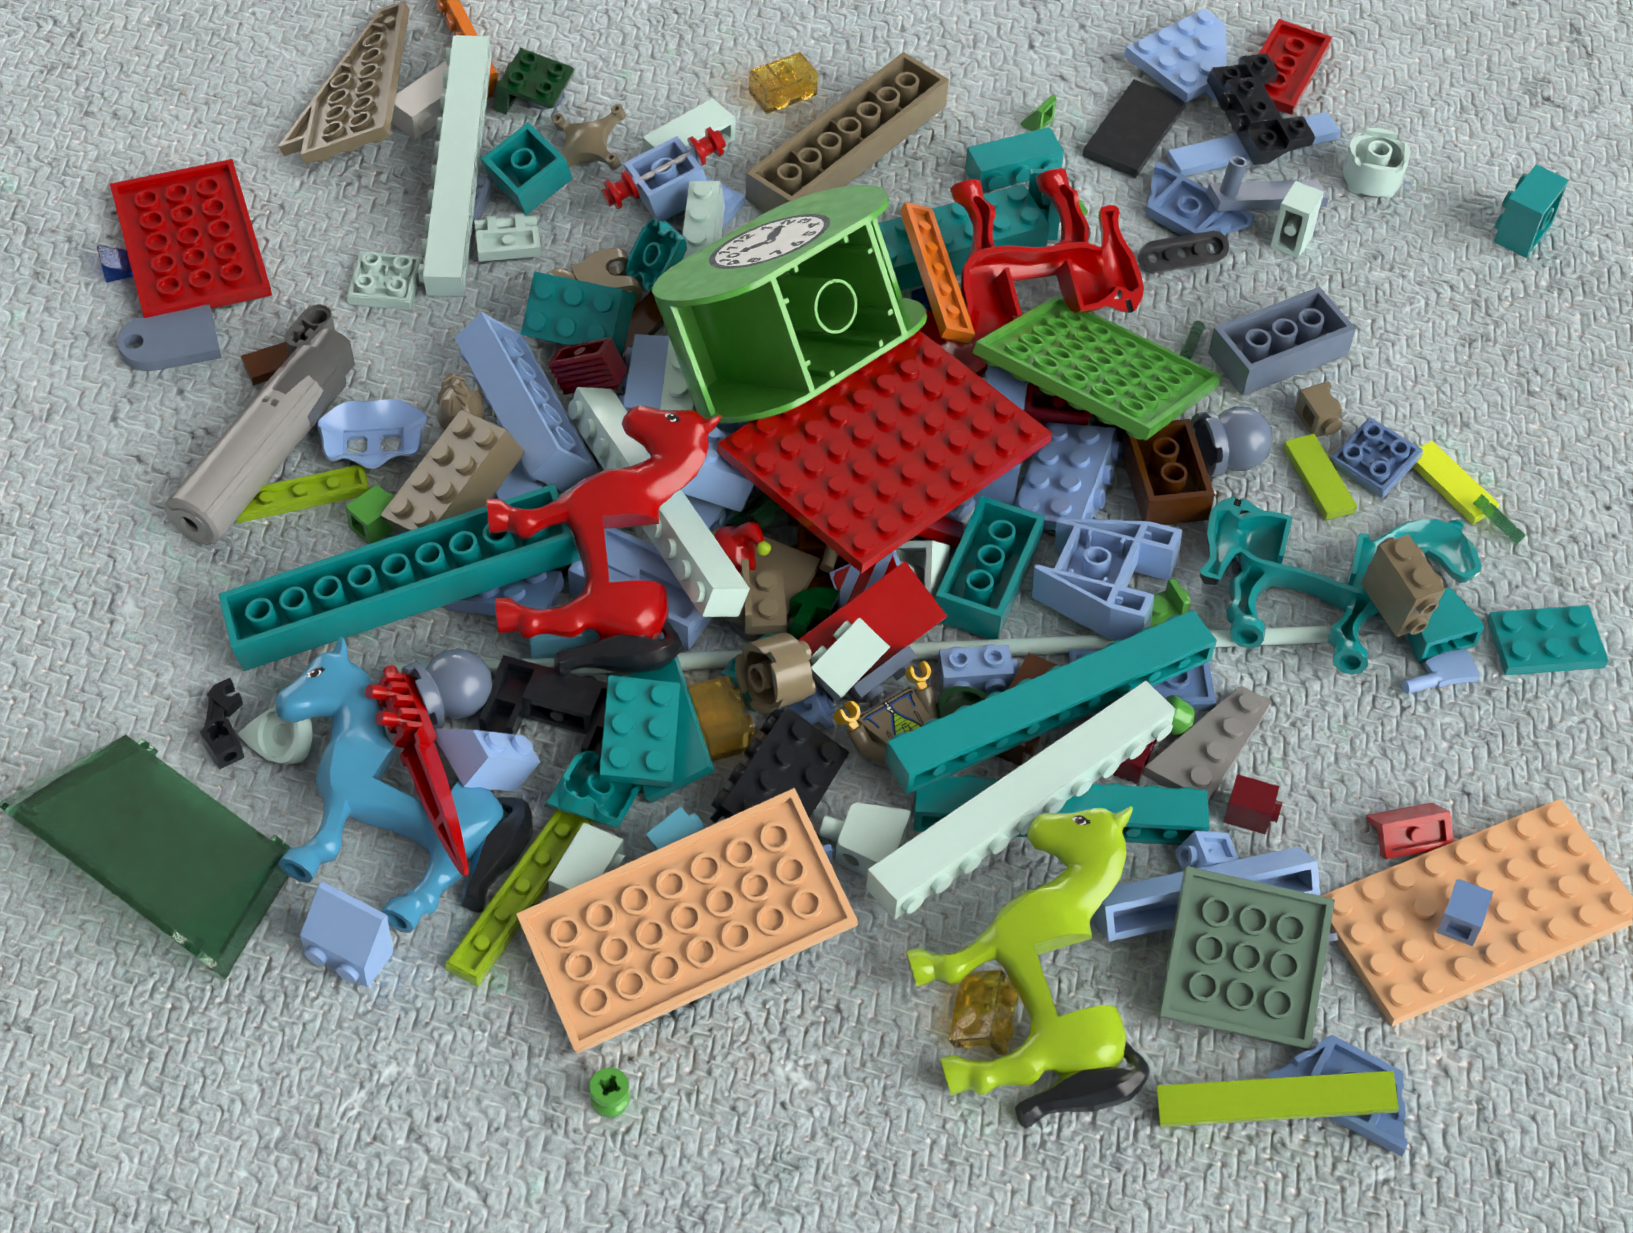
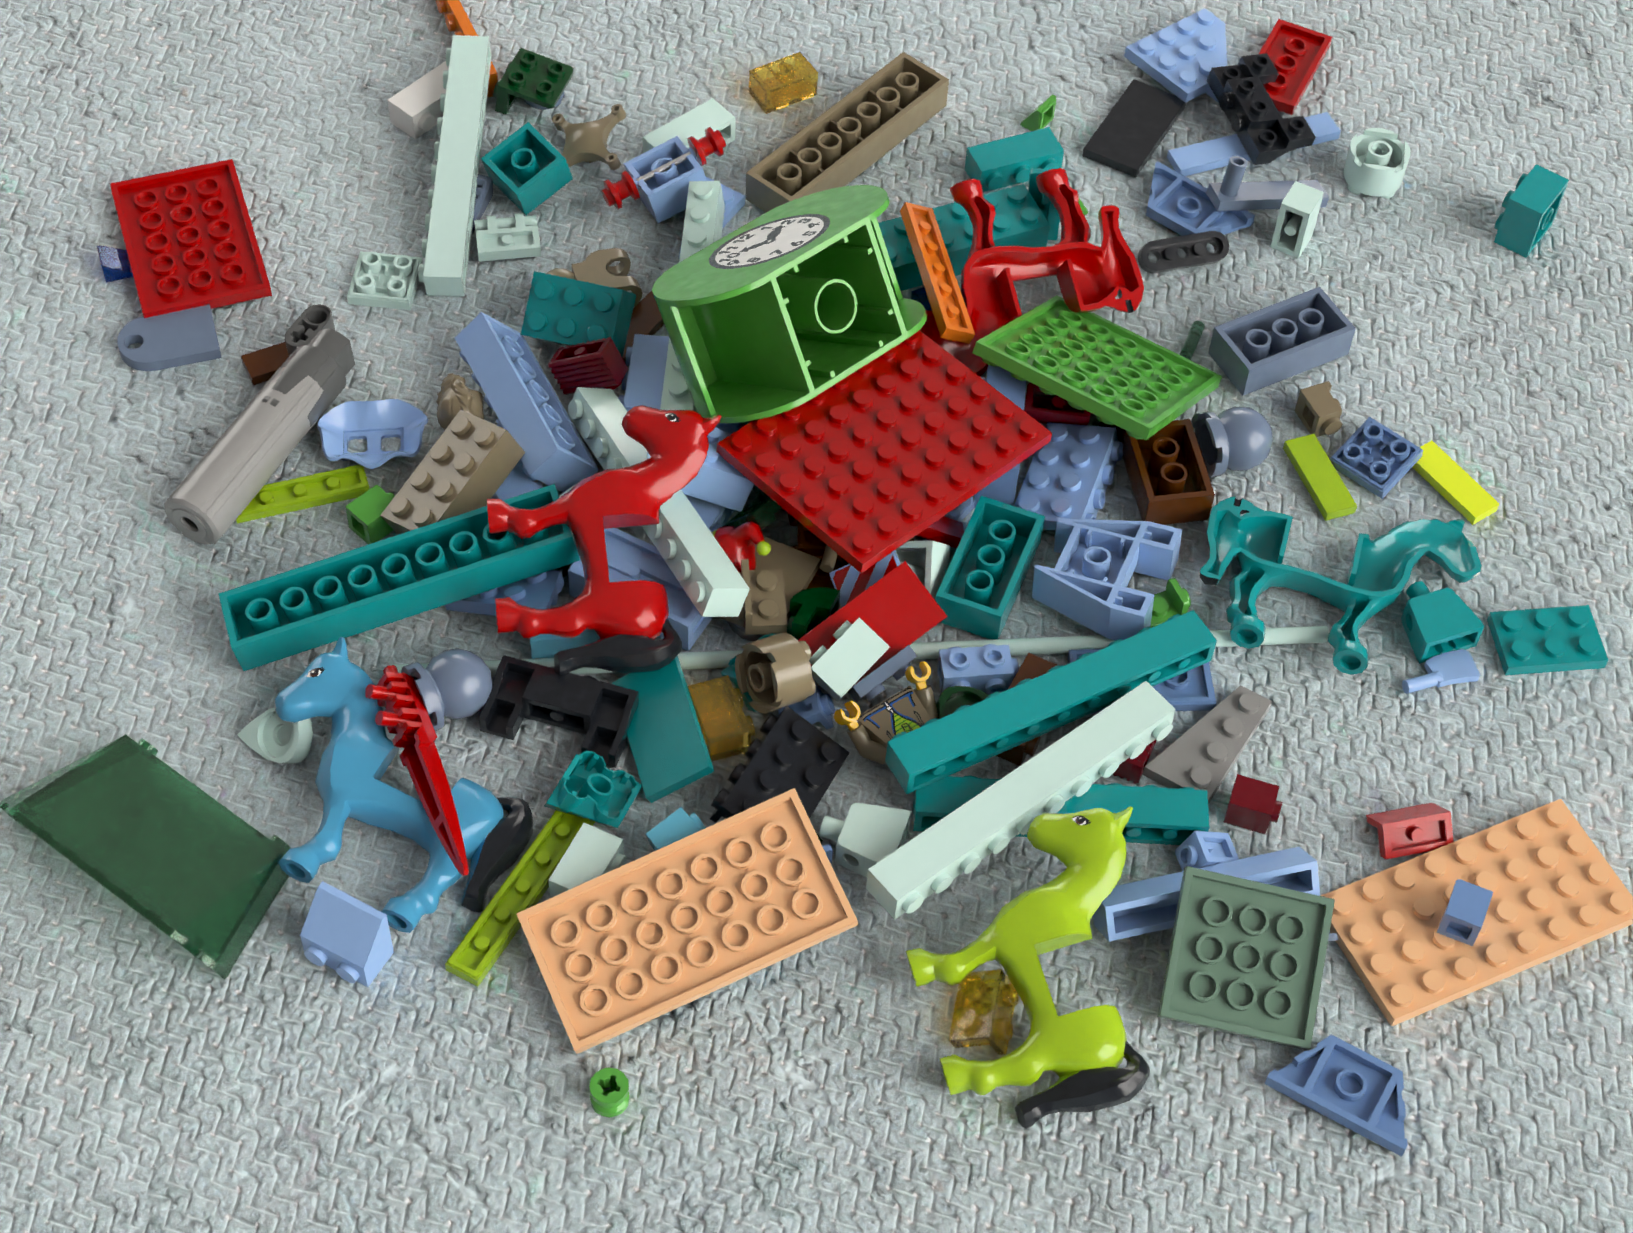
black piece [200,678,244,770] -> none
dark tan wing [279,0,410,165] -> none
light blue slope [435,728,541,792] -> none
teal plate [599,675,681,788] -> none
teal slope [626,218,687,291] -> none
lime tile [1156,1071,1399,1127] -> none
bright green piece [1165,695,1195,735] -> none
dark tan brick [1361,534,1446,637] -> none
clear green wheel [1473,494,1526,545] -> none

